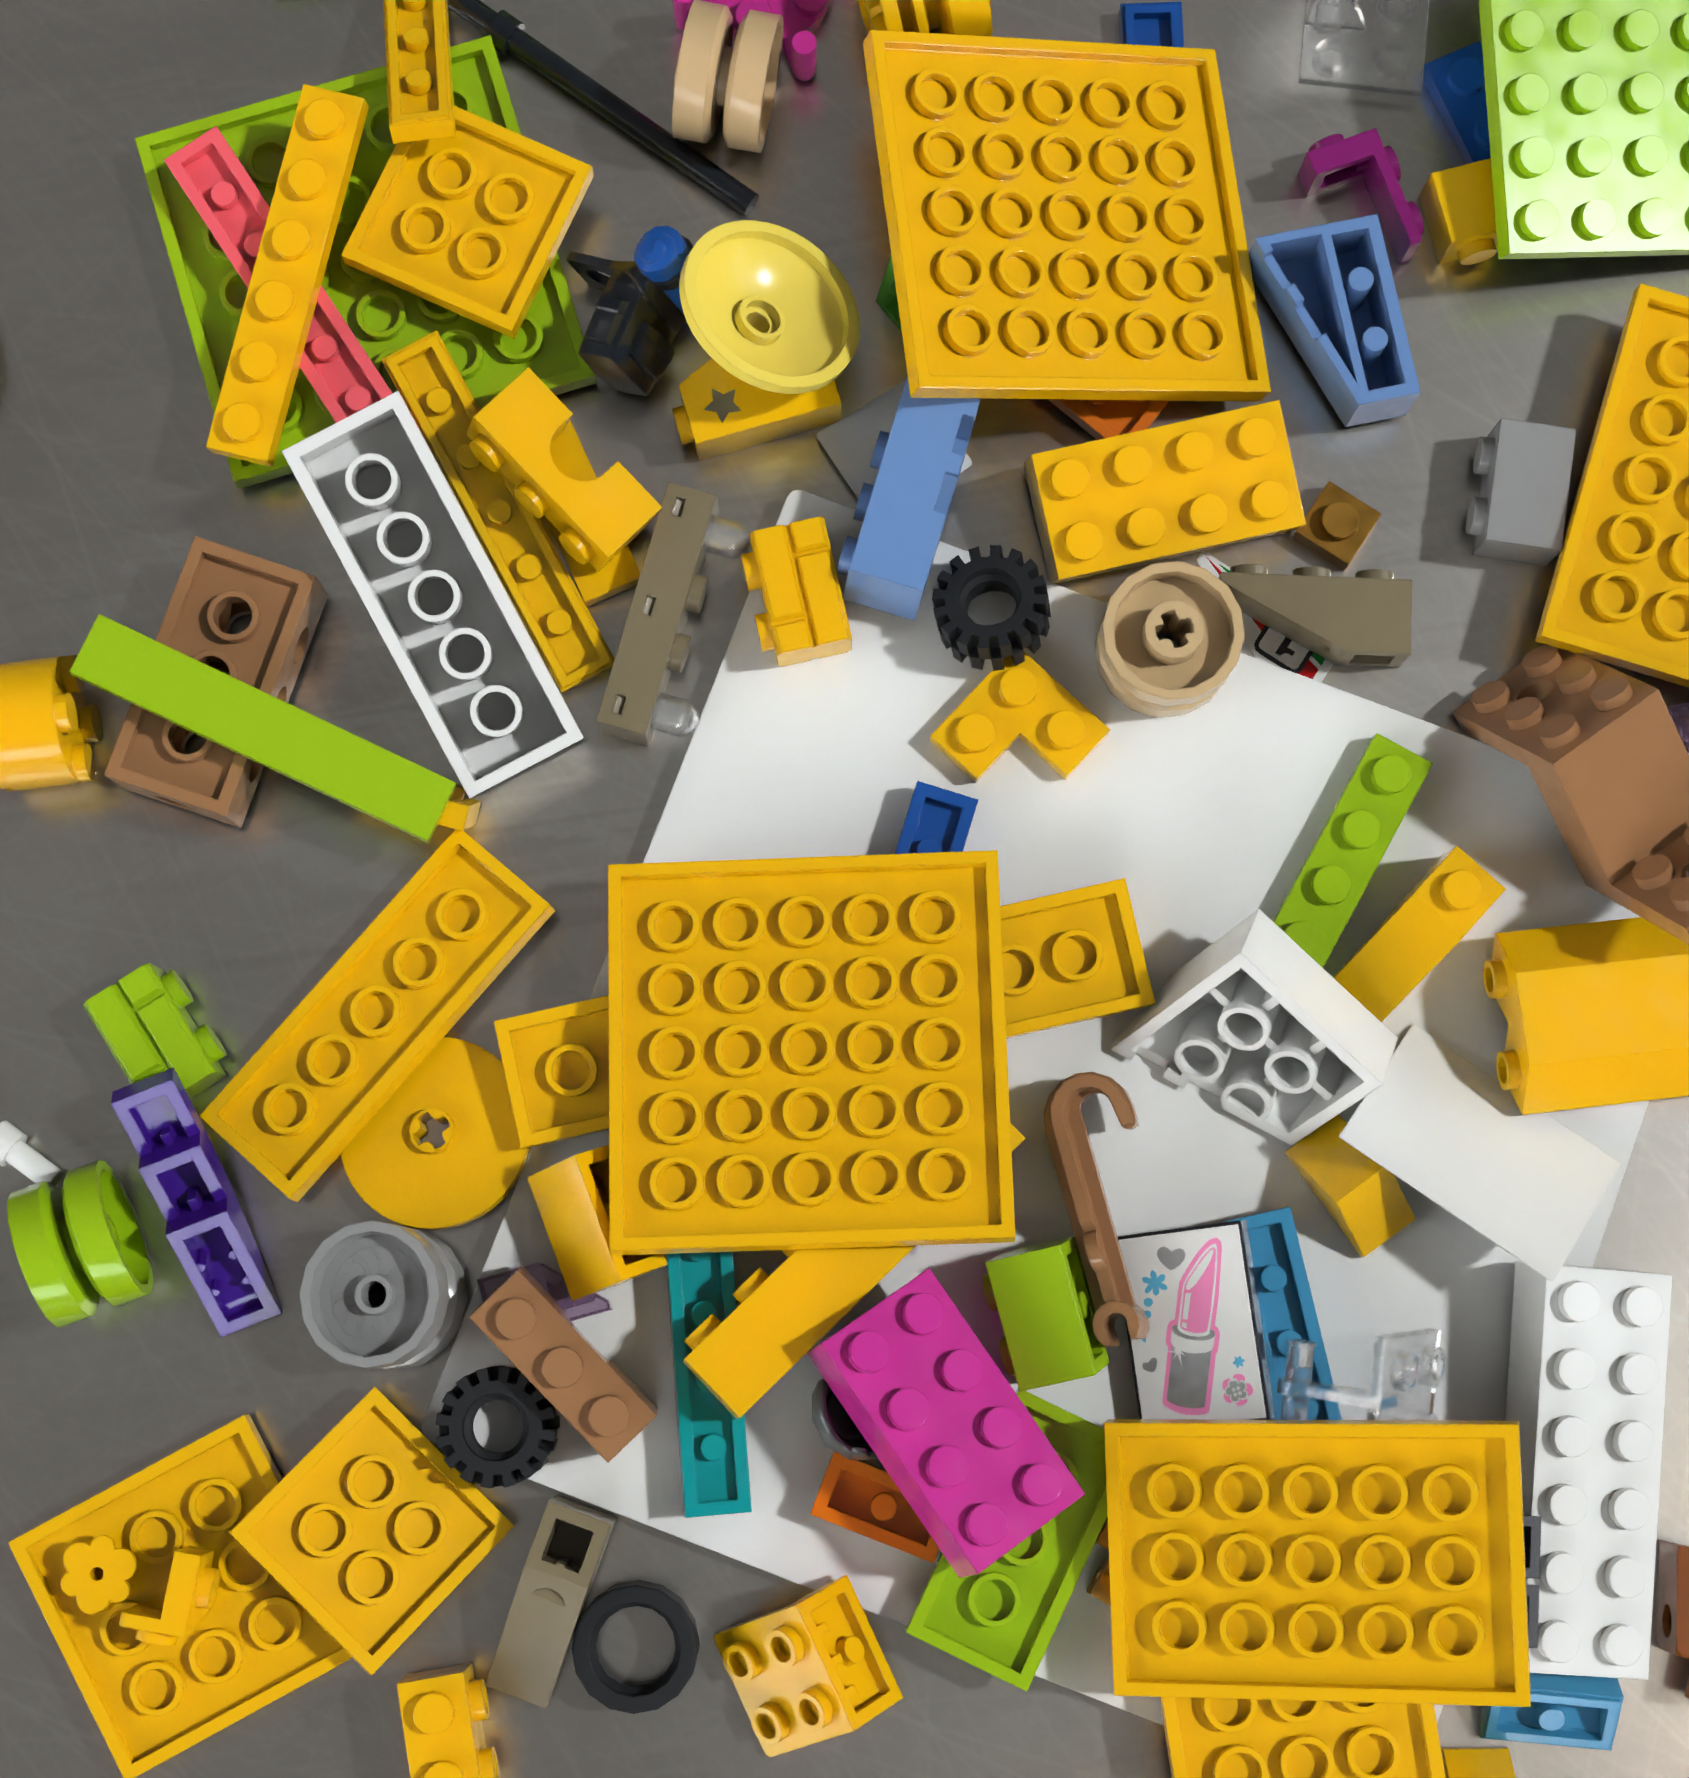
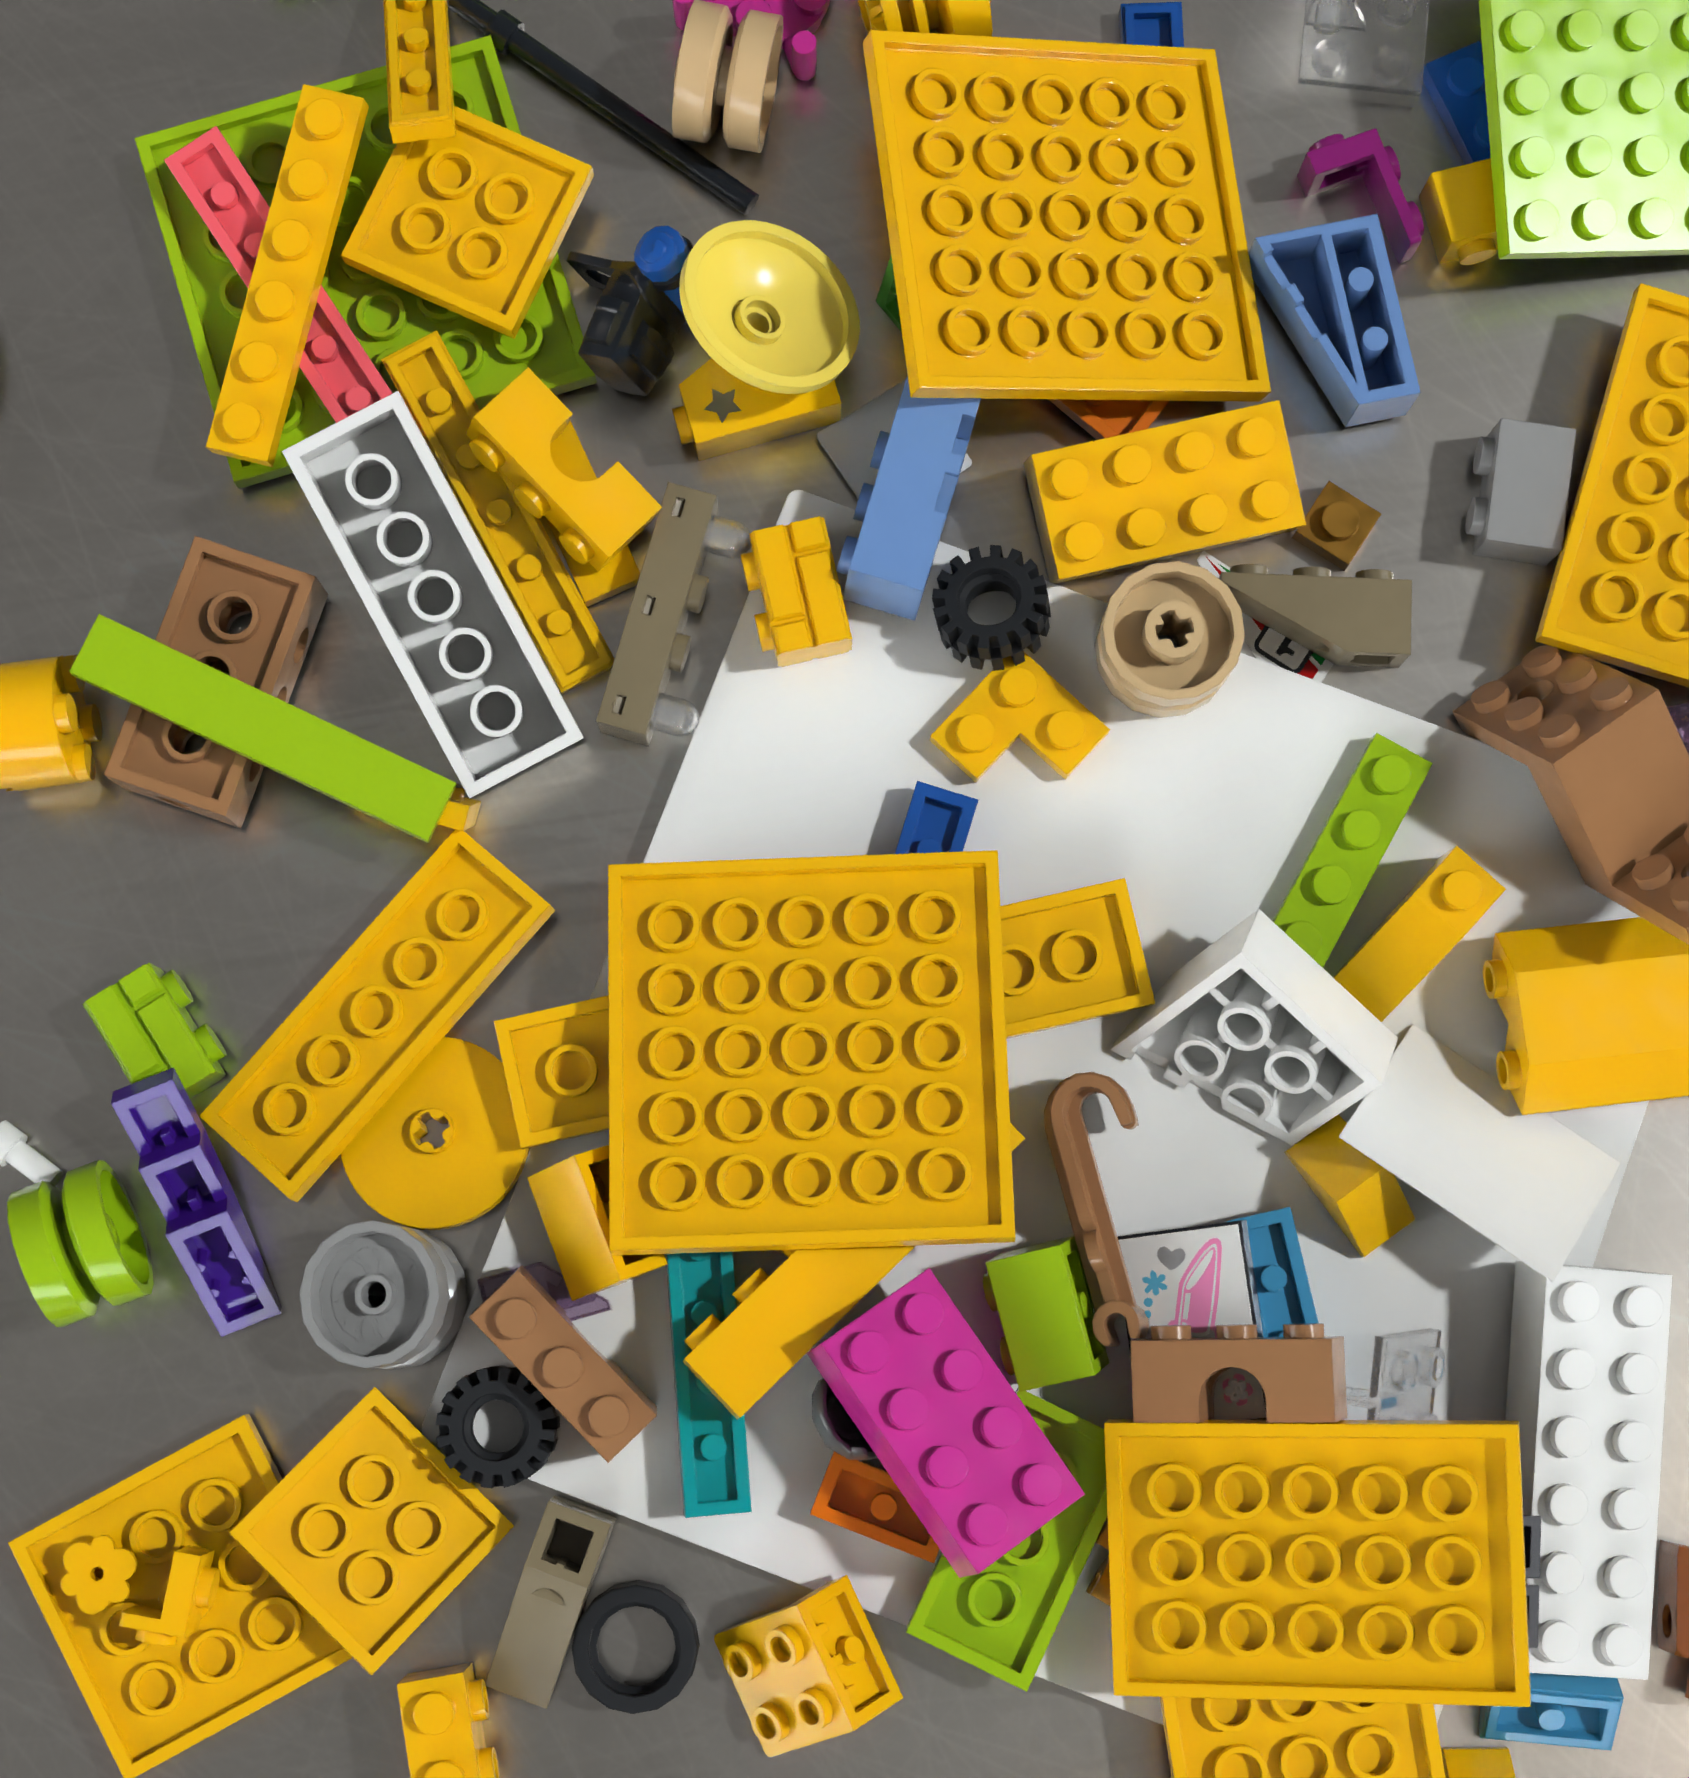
none -> medium nougat arch [1131,1323,1347,1423]

